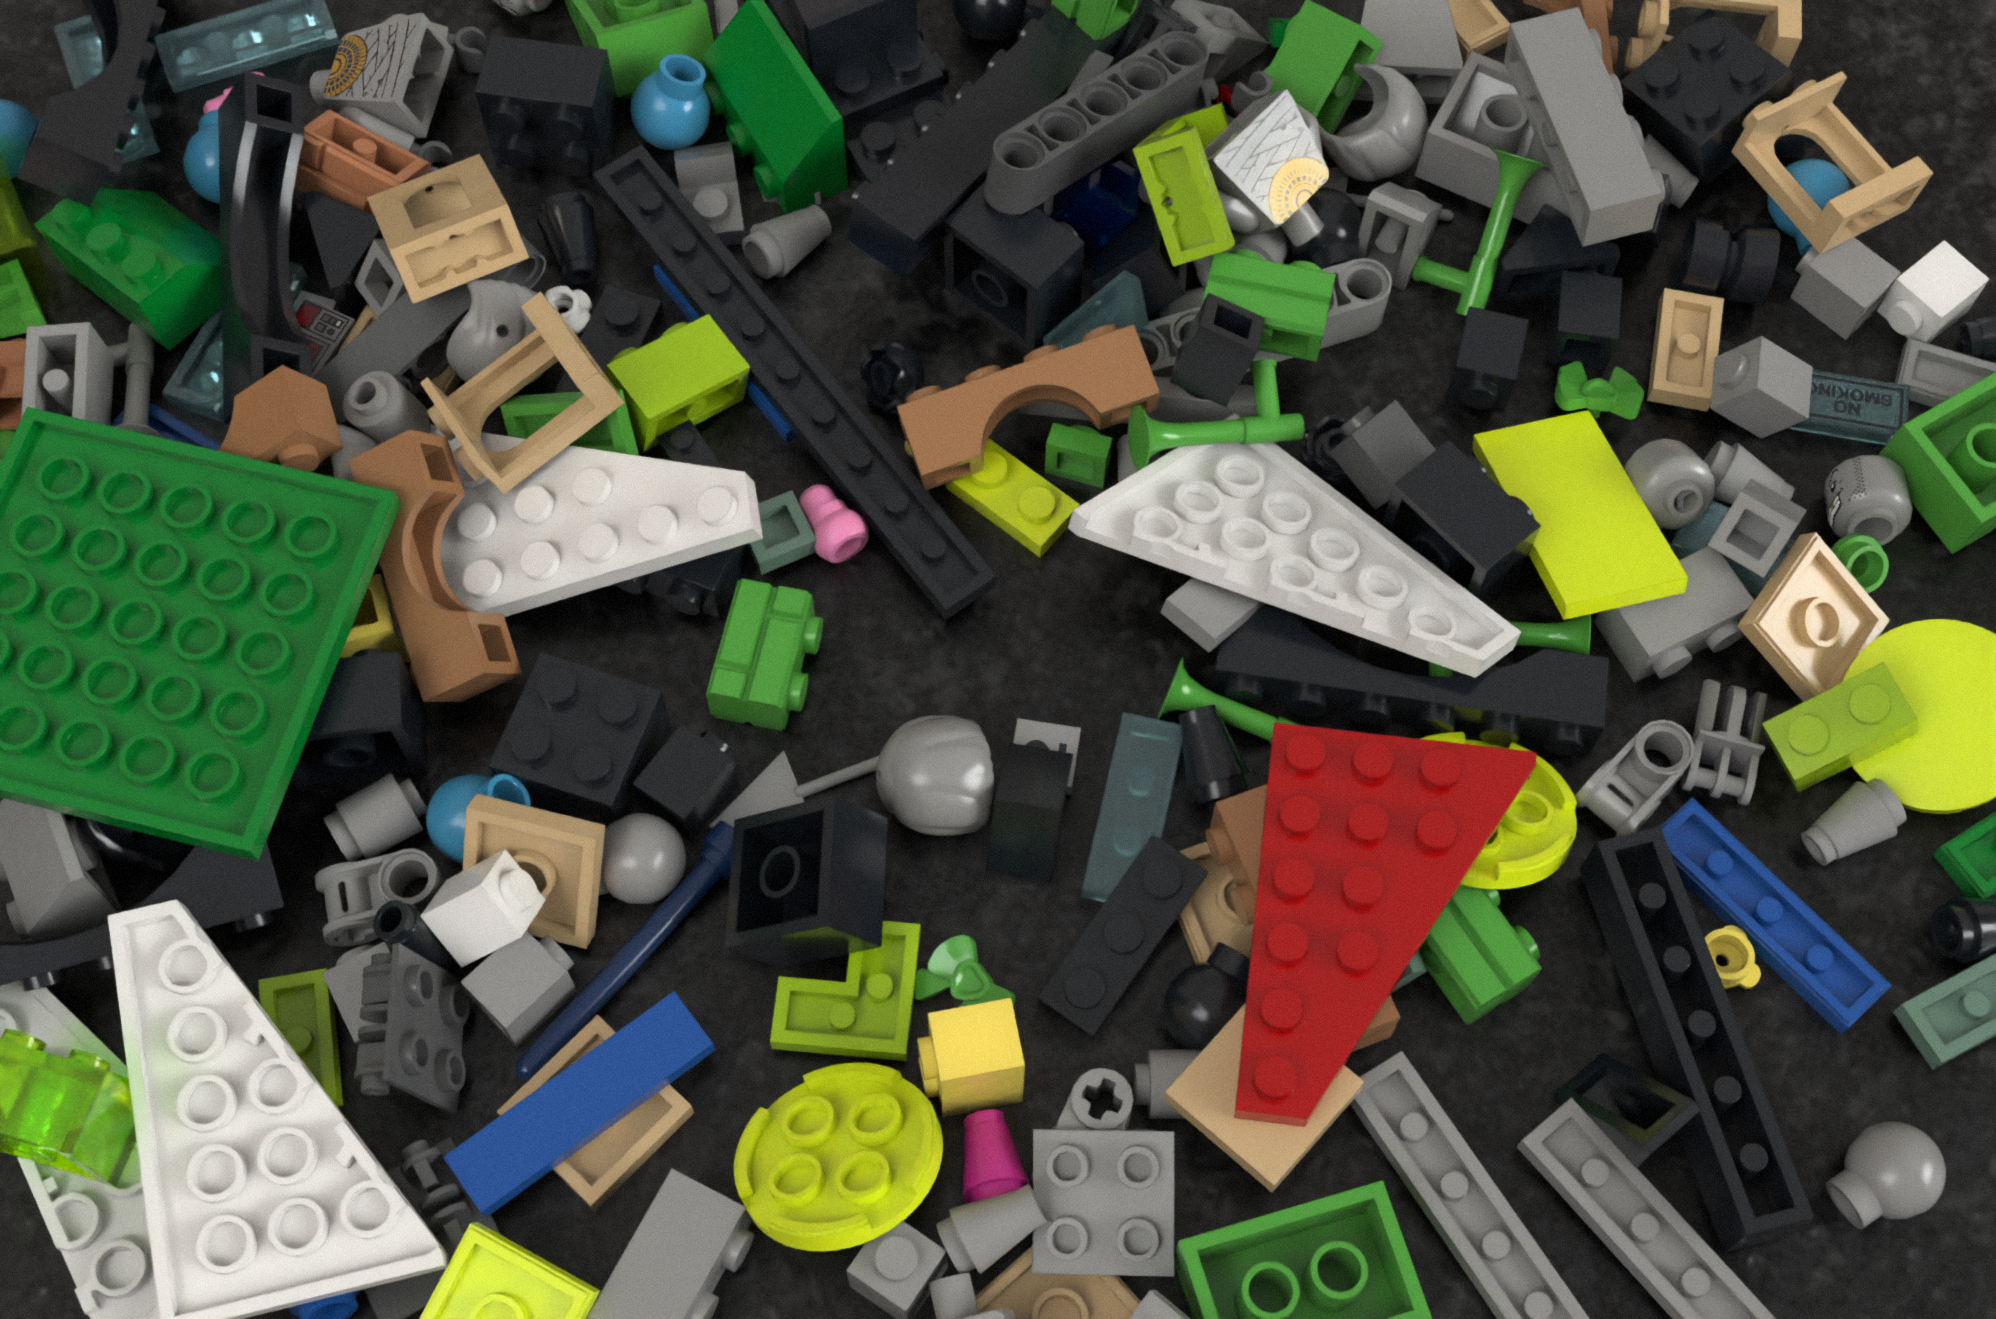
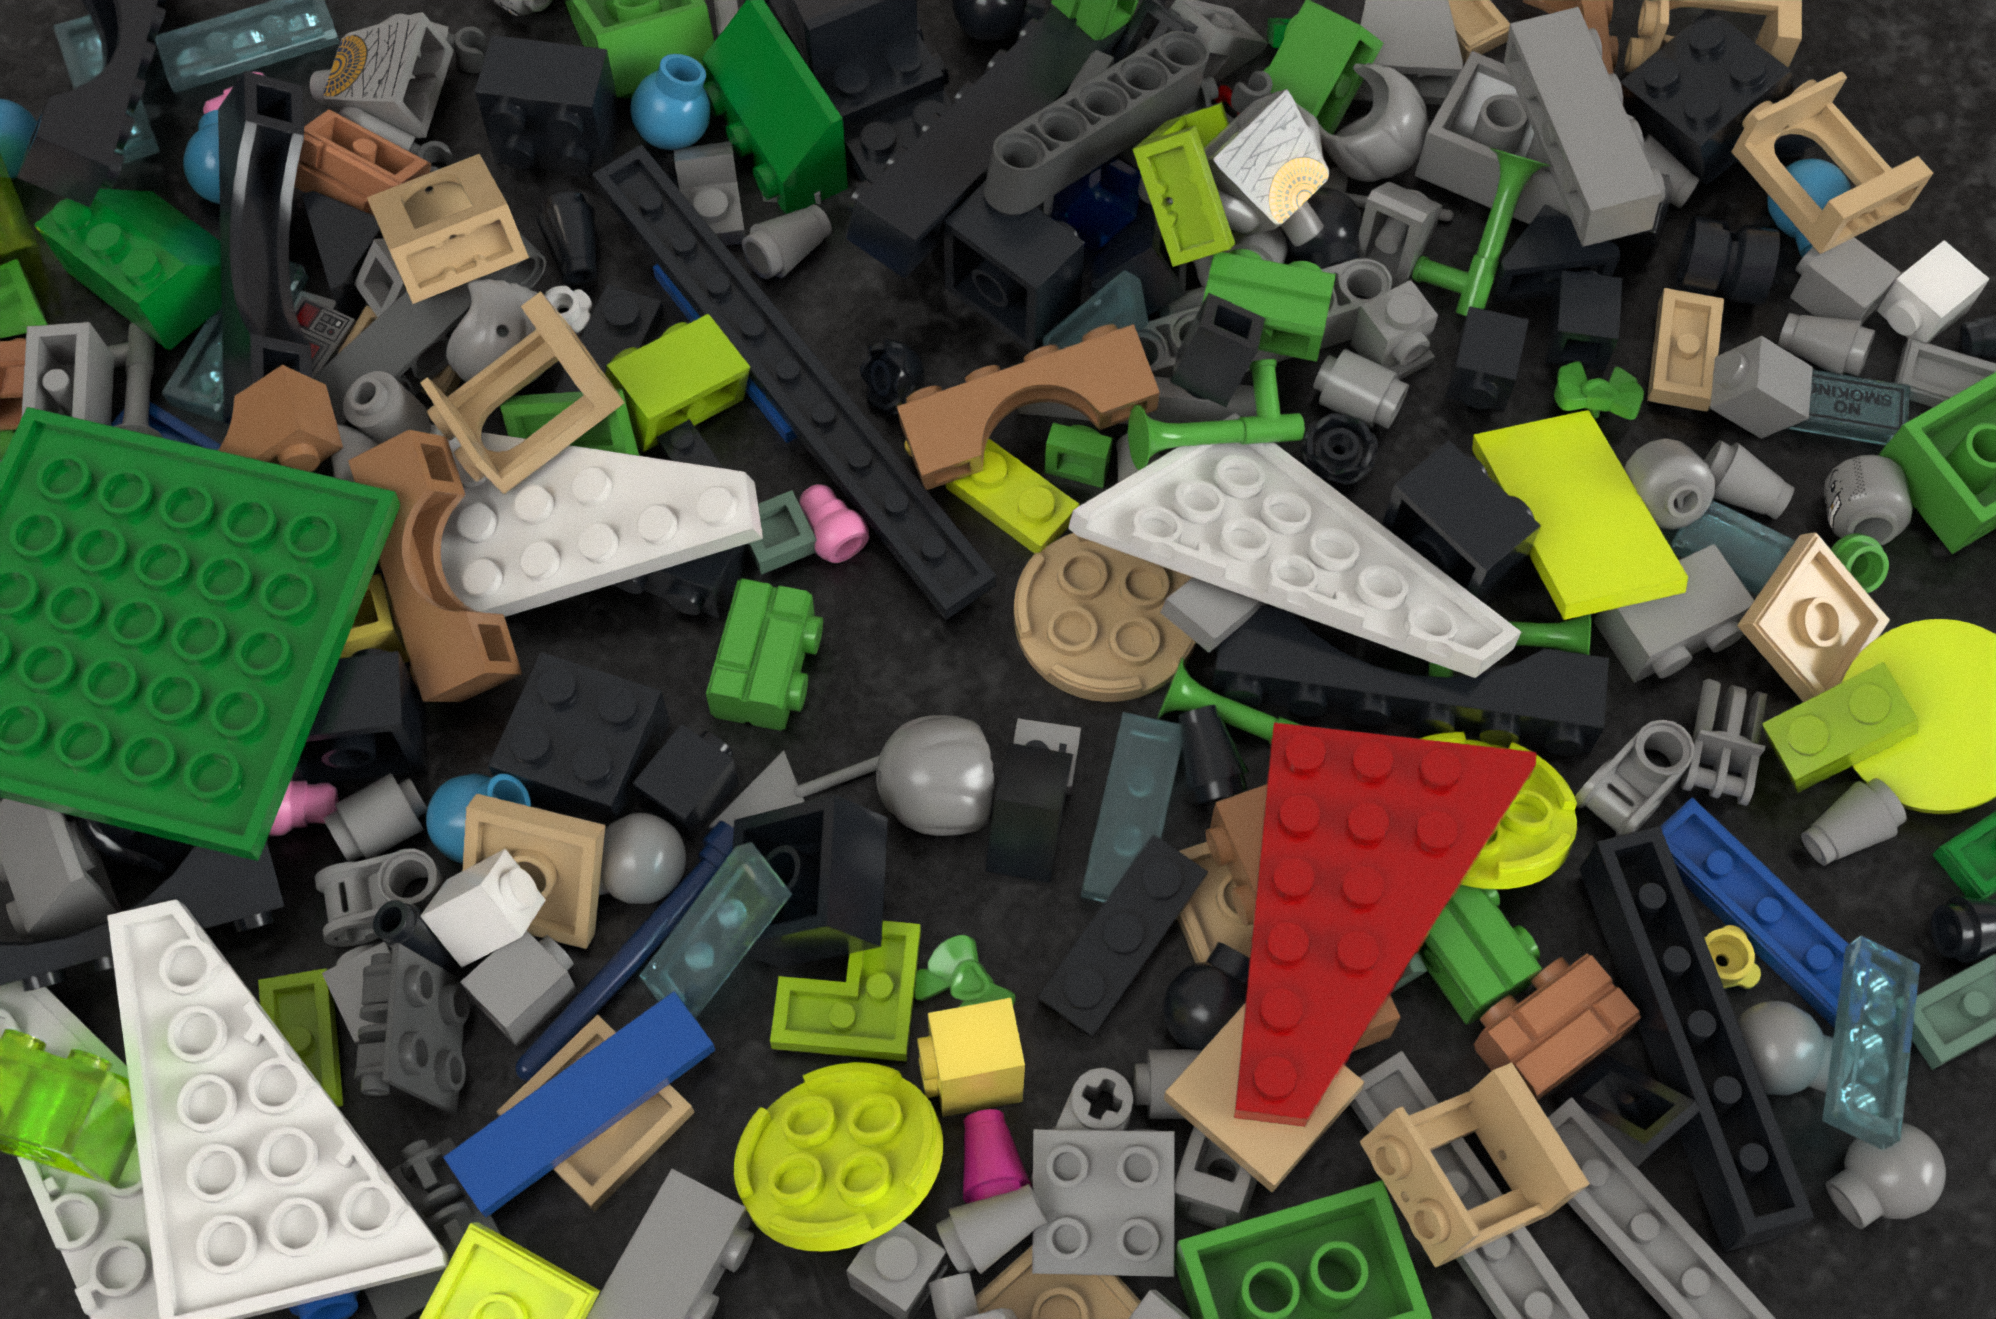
dark grey brick [1329,400,1436,510] -> none
light grey brick [1708,479,1807,578] -> none
none -> bright pink piece [269,780,339,836]
none -> clear light blue tile [639,842,792,1019]
none -> tan tile [1014,533,1197,702]
none -> light grey brick [1175,1126,1257,1229]
none -> light grey brick [1313,349,1409,429]
none -> light grey brick [1351,280,1438,380]
none -> tan panel [1360,1063,1590,1268]
none -> nougat brick [1473,954,1641,1101]
none -> light grey piece [1736,1001,1847,1096]
none -> light grey cone [1778,313,1875,378]
none -> clear light blue plate [1822,936,1920,1150]

